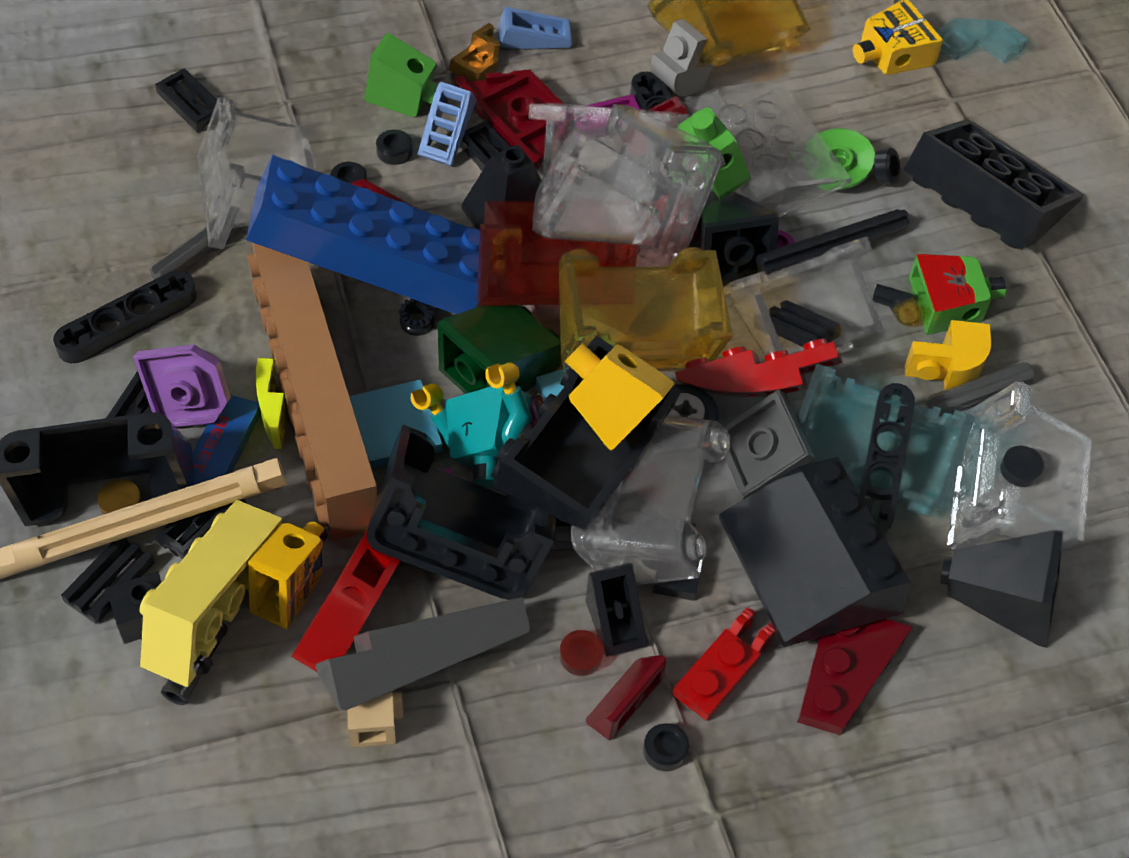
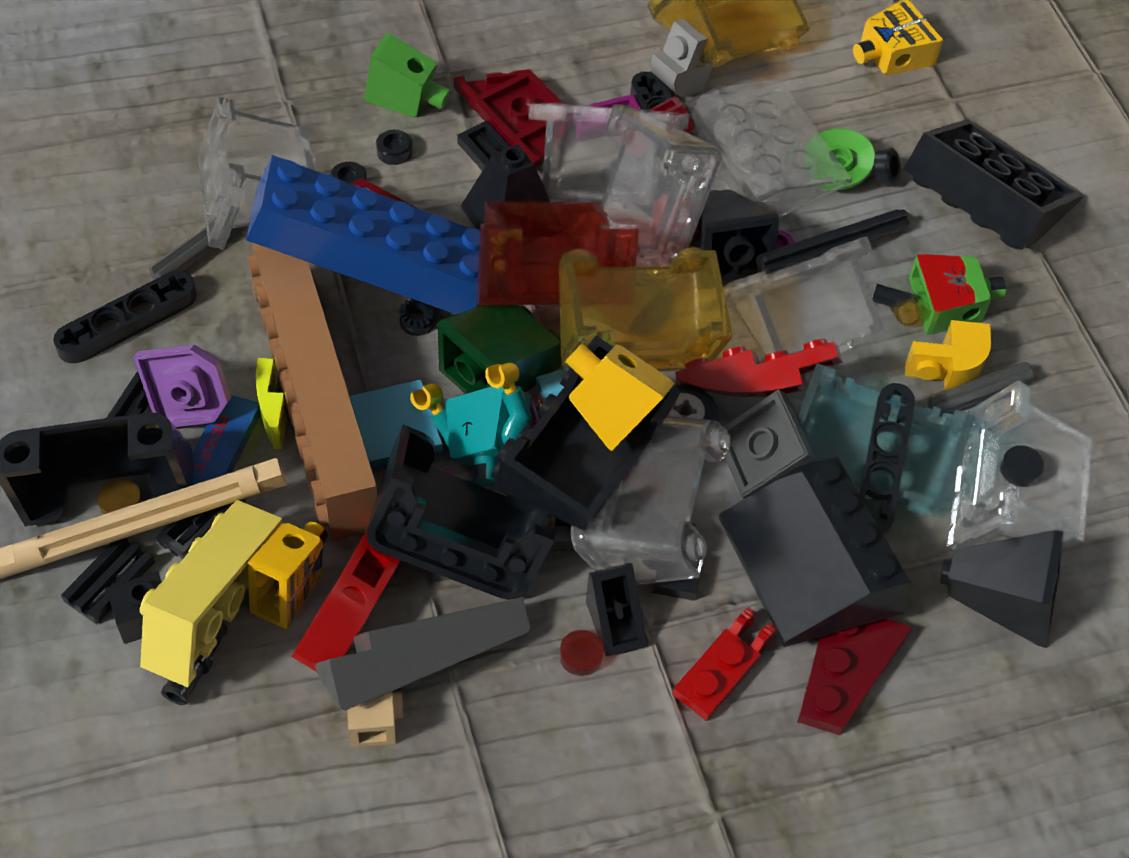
black tile [155,68,227,133] -> none
medium blue slope [418,82,477,167] -> none
pearl gold slope [449,23,500,81] -> none
medium blue slope [498,7,572,49] -> none
clear windscreen [532,126,661,245] -> none
dark red slope [586,655,667,741] -> none
black tile [643,723,689,772] -> none
bright green torso [677,107,751,199] -> none
black tile [758,300,841,347] -> none
clear light blue tile [936,18,1029,63] -> none

